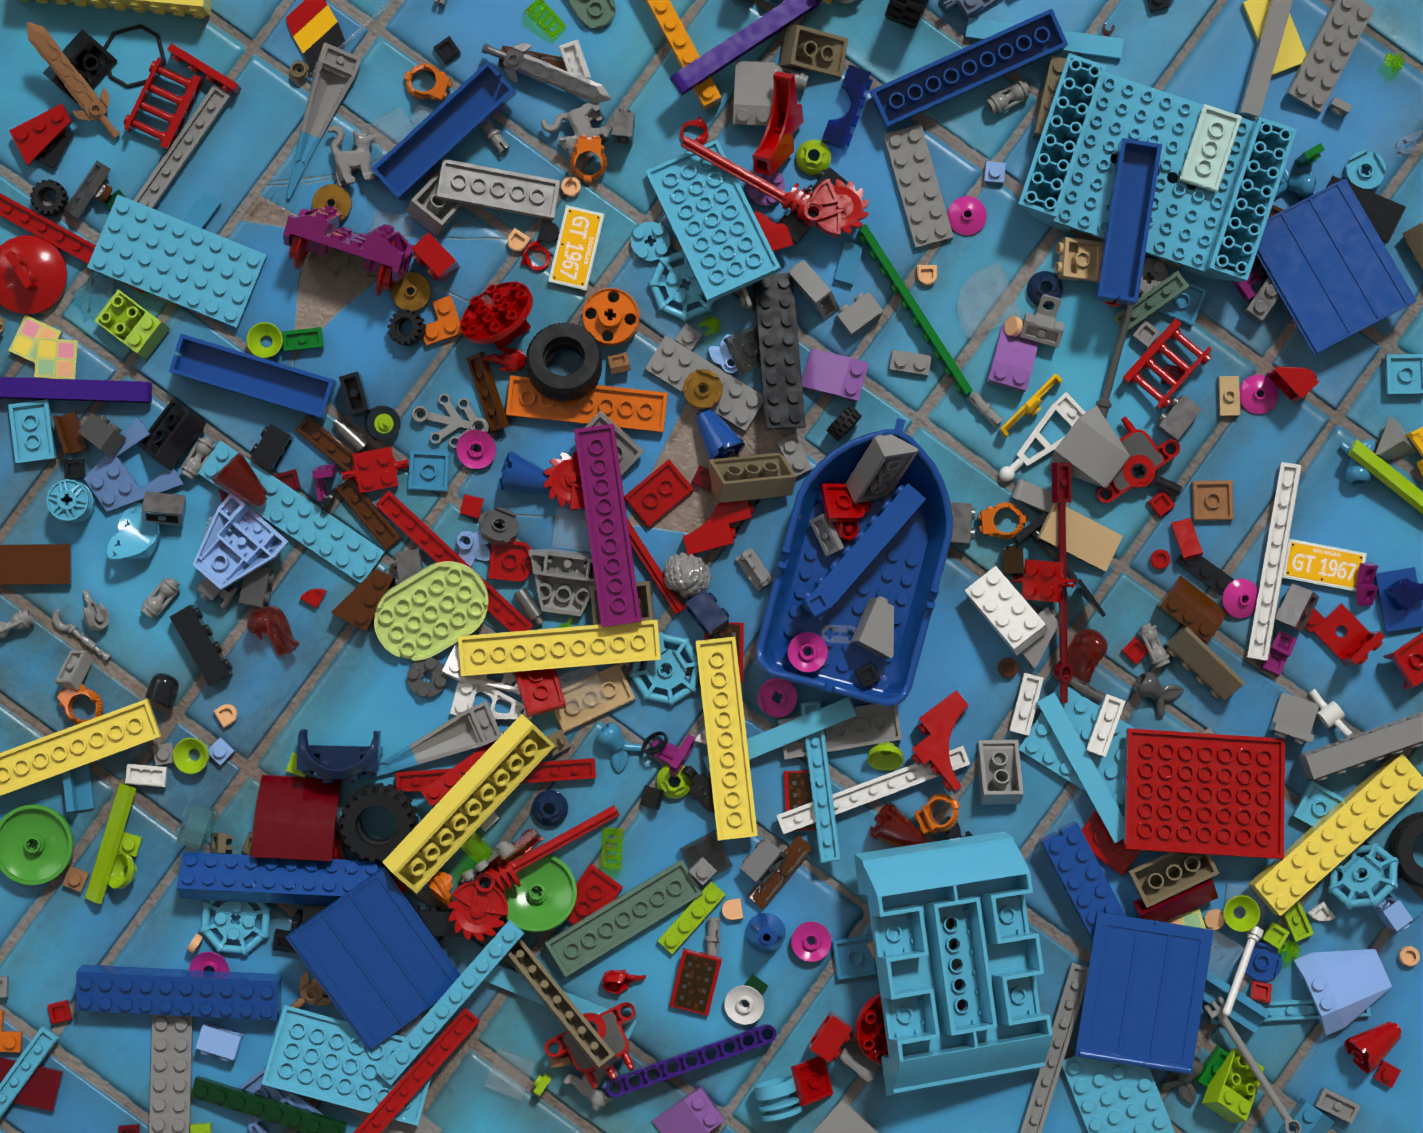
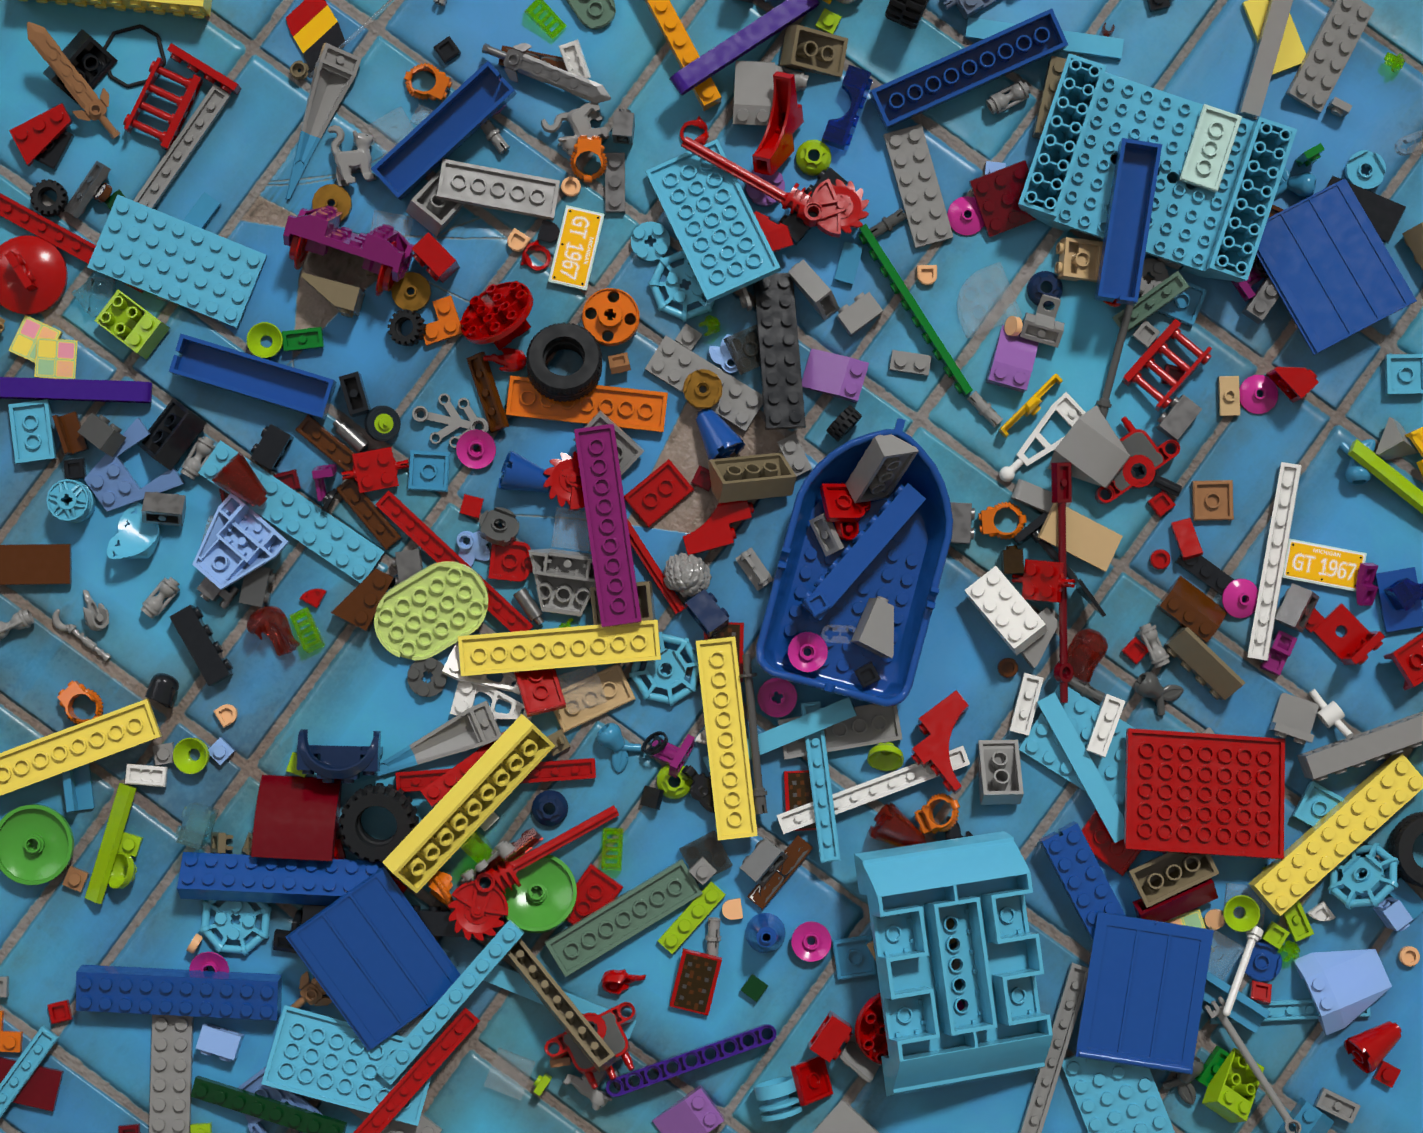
light grey slope [55,650,93,690] -> none
white dish [724,985,764,1025] -> none
none -> clear neon green slope [289,607,325,653]
none -> dark tan slope [301,272,365,318]
none -> flat silver plate [605,153,625,213]
none -> dark grey bar [739,654,768,814]
none -> lime plate [815,8,842,34]
none -> dark grey pin [870,208,907,239]
none -> dark red plate [969,160,1036,237]

